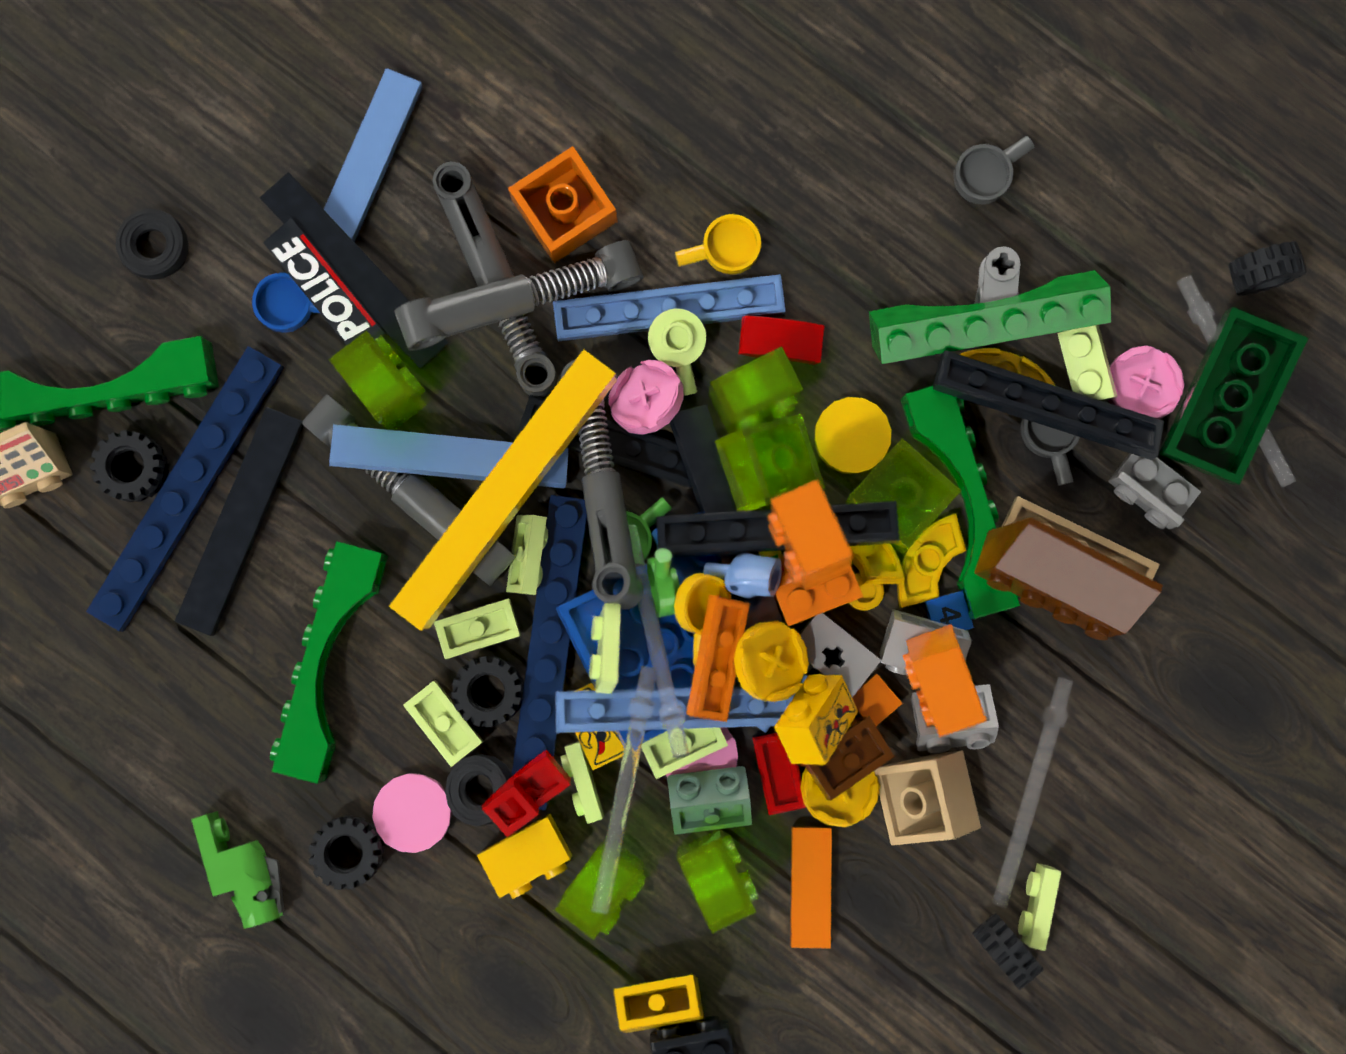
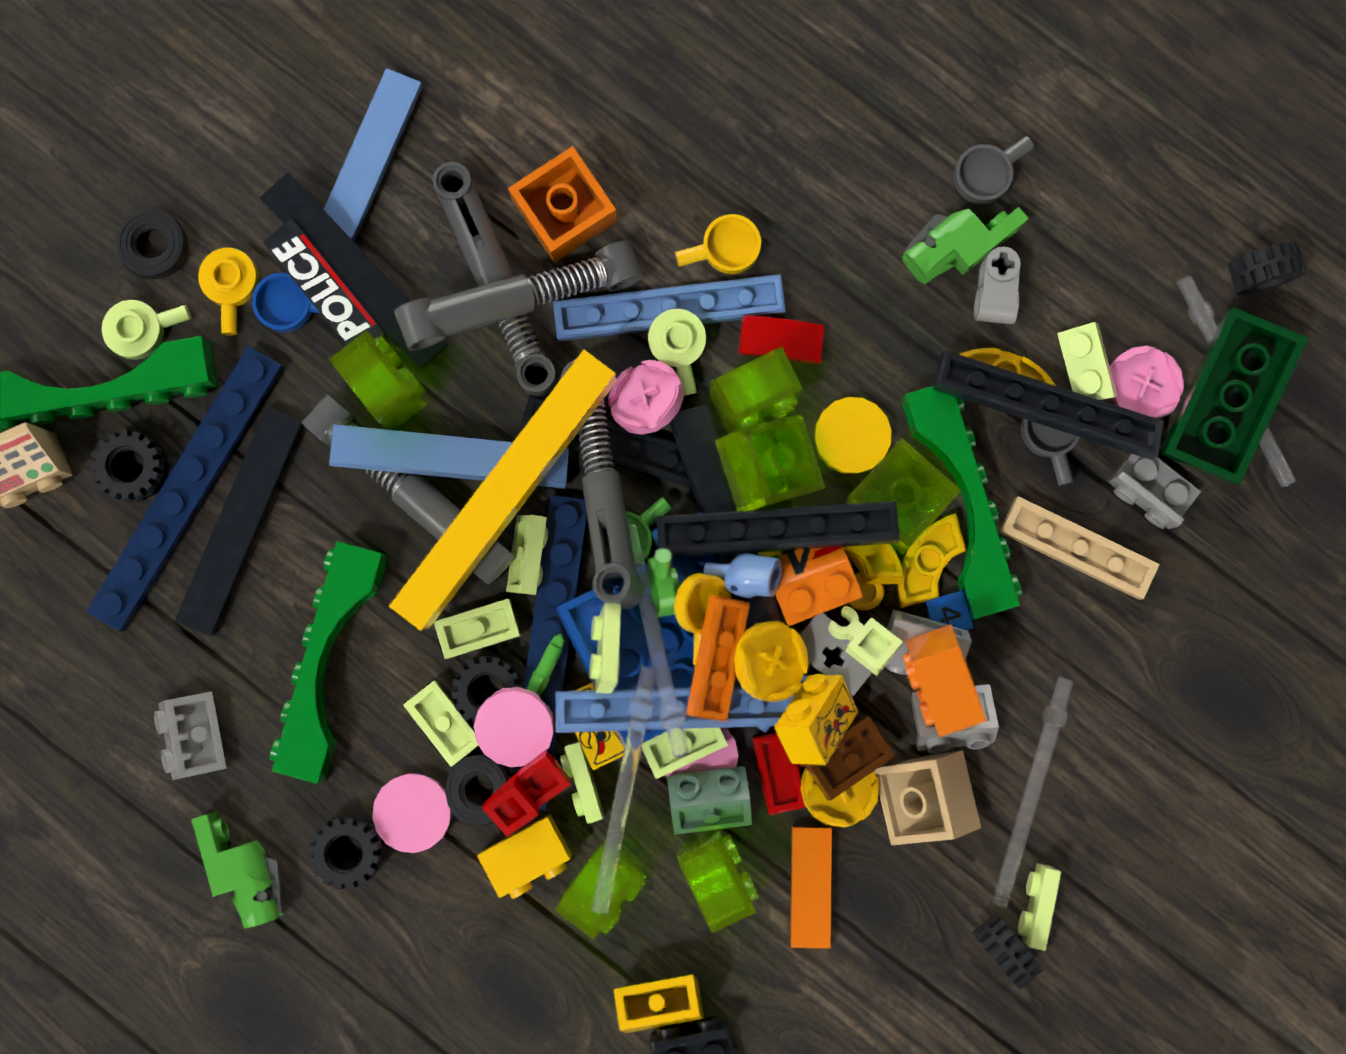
orange brick [767,480,852,591] -> none
orange tile [852,673,903,726] -> none
green arch [869,270,1111,364] -> none
slope [974,517,1163,640] -> none
none -> yellowish green piece [102,300,191,359]
none -> light grey bracket [154,691,227,780]
none -> yellow piece [198,248,260,335]
none -> bright pink tile [474,687,555,767]
none -> bright green piece [527,634,566,696]
none -> yellowish green plate [828,606,903,676]
none -> bright green plate [902,207,1029,284]

